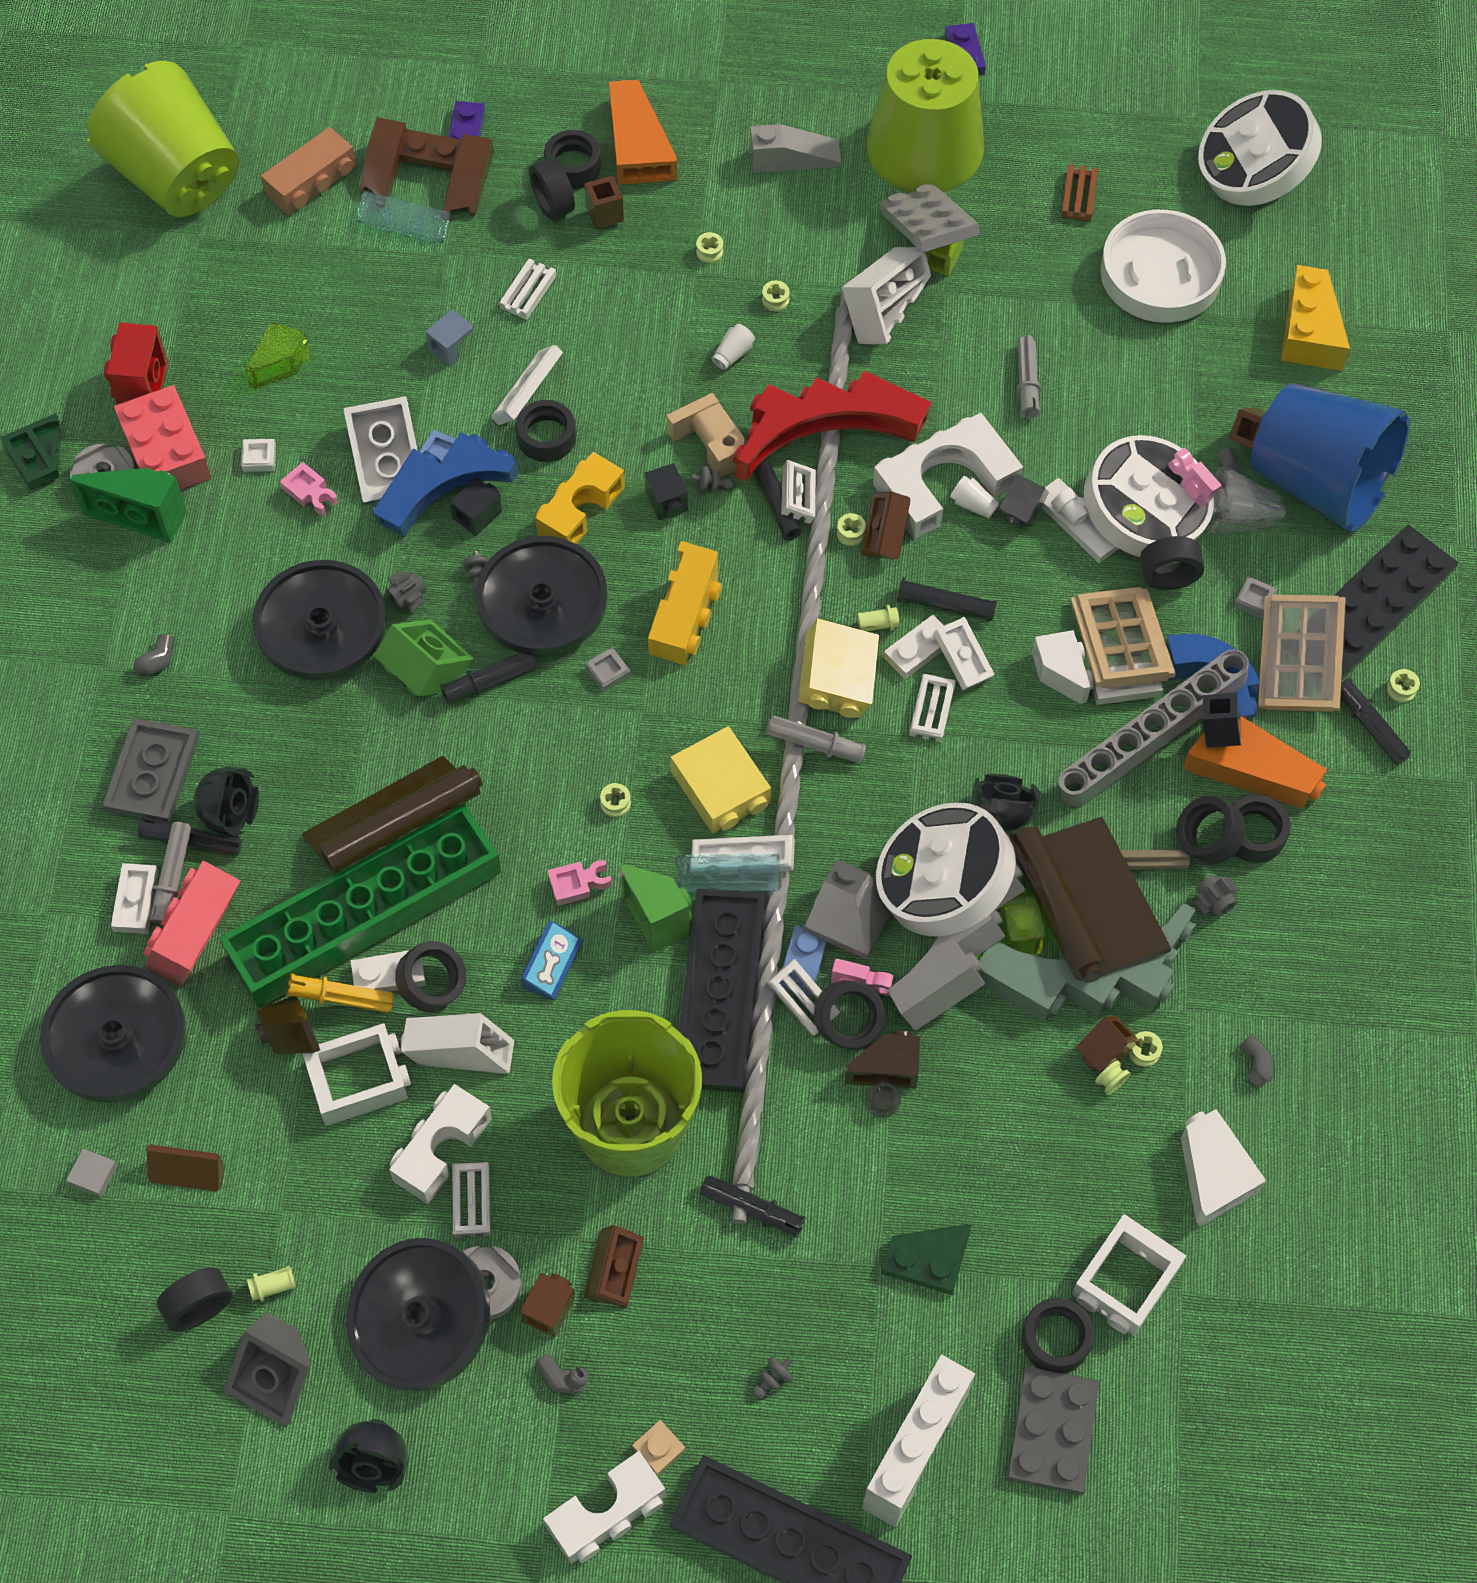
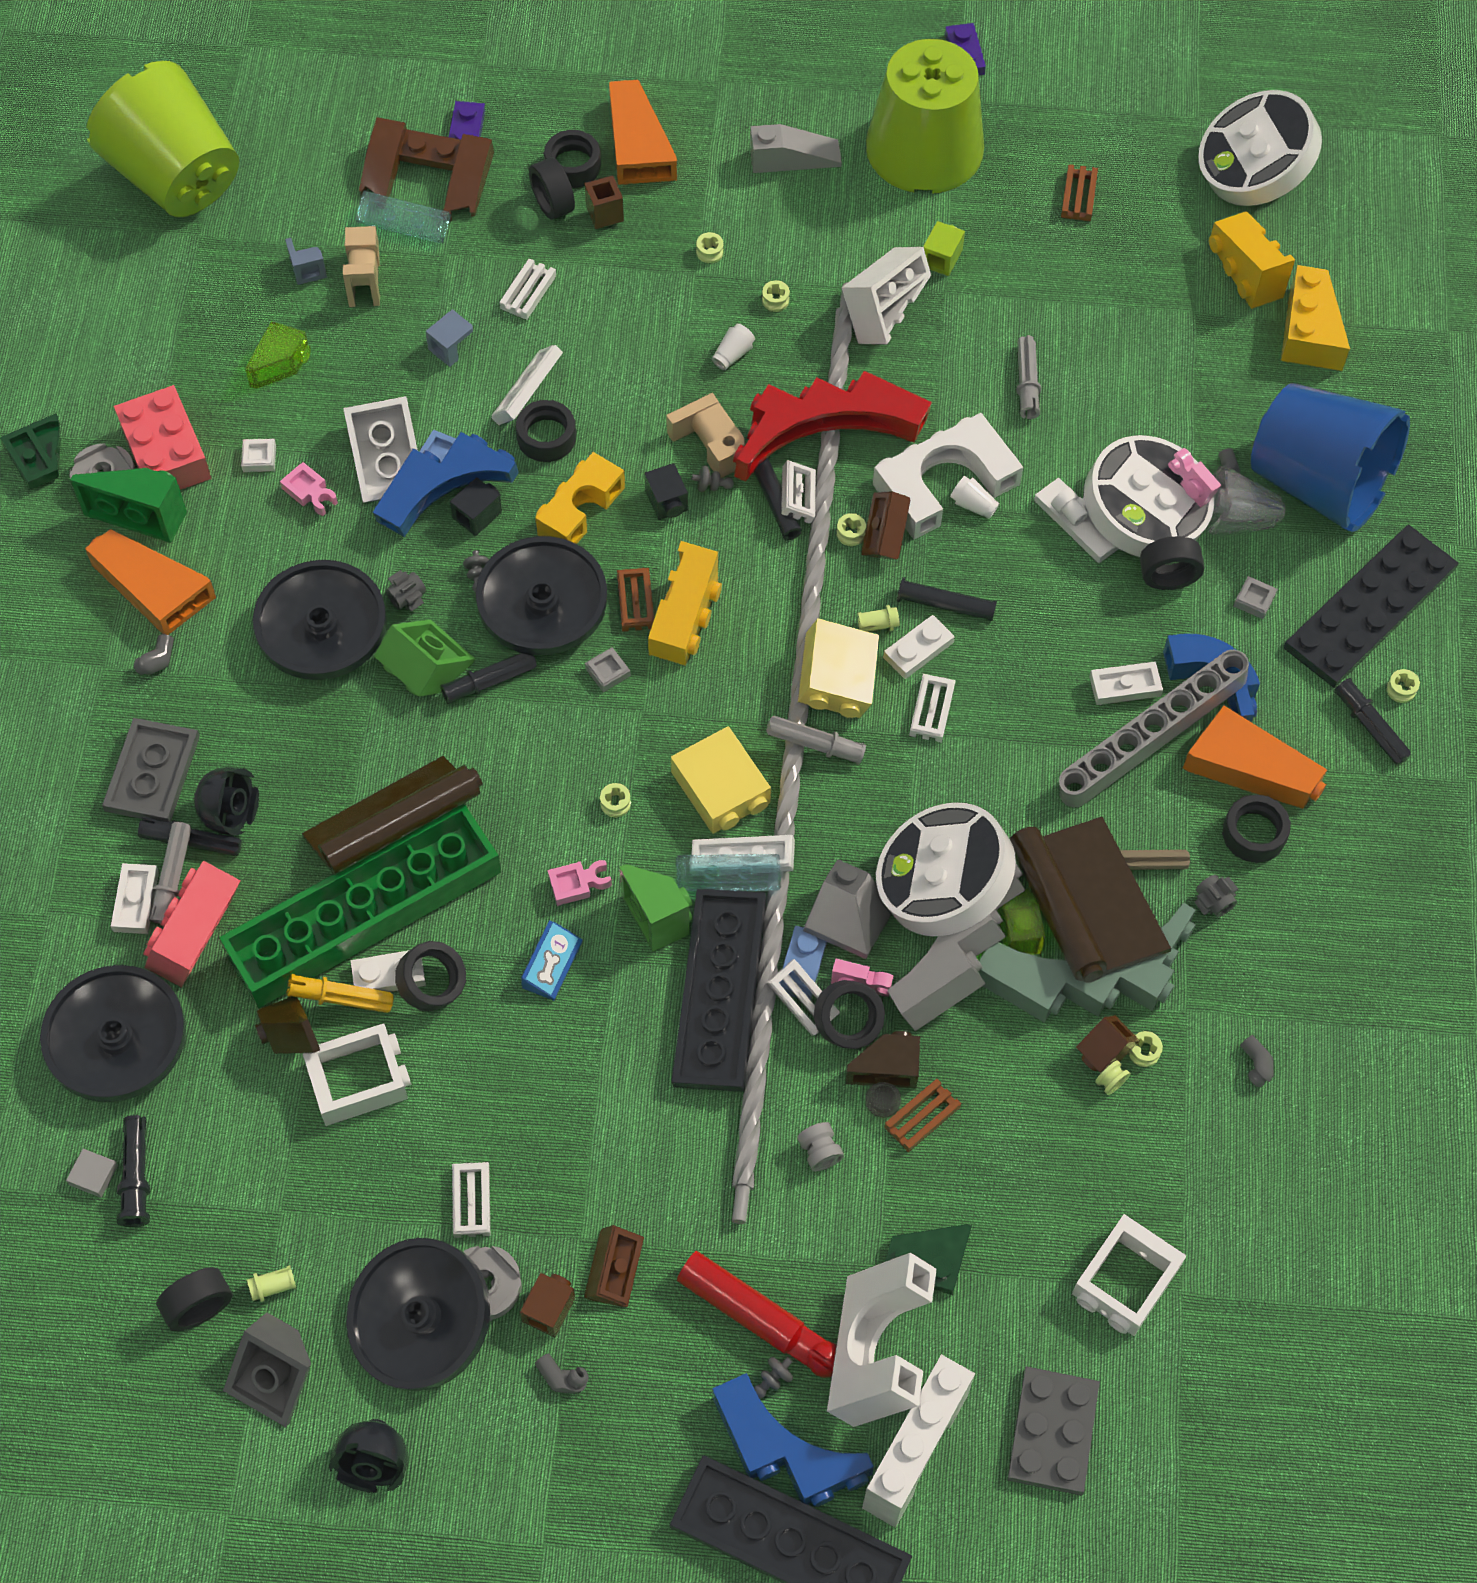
red brick [104,322,168,405] -> none
reddish brown slope [146,1144,225,1191] -> none
nougat brick [261,127,357,215] -> none
white arch [389,1084,492,1204] -> none
white slope [401,1013,514,1074] -> none
white arch [543,1451,666,1564] -> none
lime cone [552,1010,702,1177] -> none
tan plate [632,1420,686,1477] -> none
black axle [700,1175,806,1238] -> none
light grey plate [879,185,980,252] -> none
white plate [933,617,995,691] -> none
black cylinder [971,774,1041,835] -> none
black brick [999,474,1049,528] -> none
black tyre [1021,1297,1094,1373] -> none
white slope [1032,630,1094,704] -> none
tan piece [1070,587,1175,688] -> none
white piece [1100,210,1226,323] -> none
black tyre [1176,796,1246,864] -> none
white slope [1181,1109,1266,1227] -> none
black brick [1202,693,1241,748] -> none
reddish brown brick [1229,407,1266,448] -> none
clear piece [1258,595,1346,712] -> none
none -> orange slope [85,529,216,635]
none -> black pin [117,1115,150,1227]
none -> sand blue panel [285,238,327,285]
none -> tan piece [343,226,380,307]
none -> dark orange tile [617,568,654,632]
none -> red piece [677,1251,837,1378]
none -> blue arch [712,1373,874,1507]
none -> light grey wheel [797,1122,844,1171]
none -> white arch [827,1253,936,1427]
none -> dark orange tile [884,1078,961,1153]
none -> yellow wedge [1209,211,1295,309]

